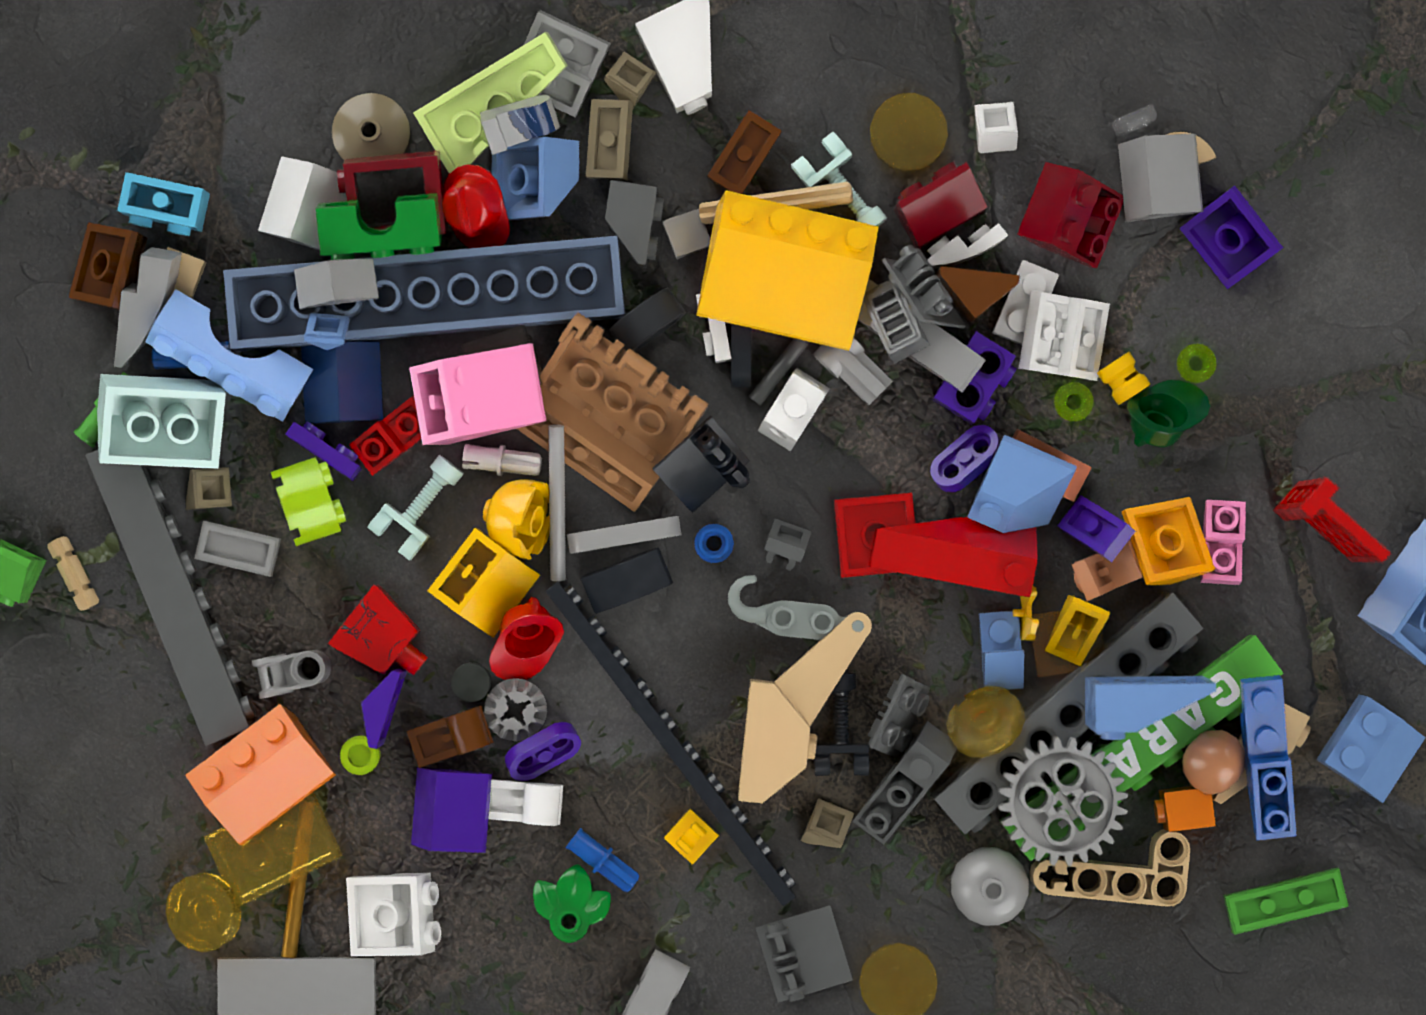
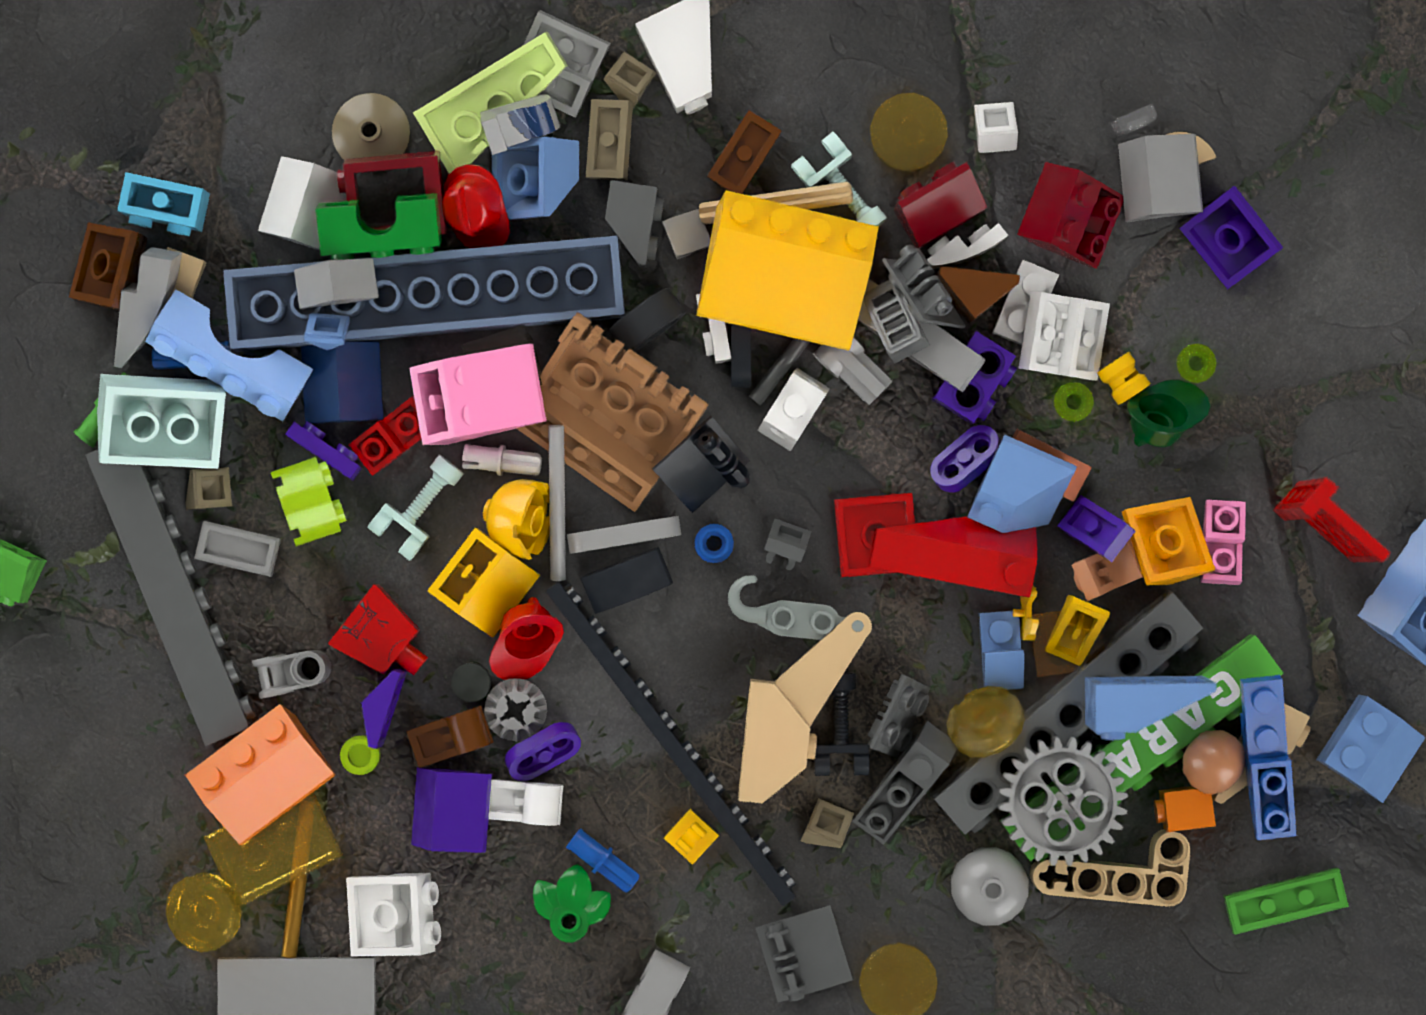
tan axle [48,536,99,611] -> none

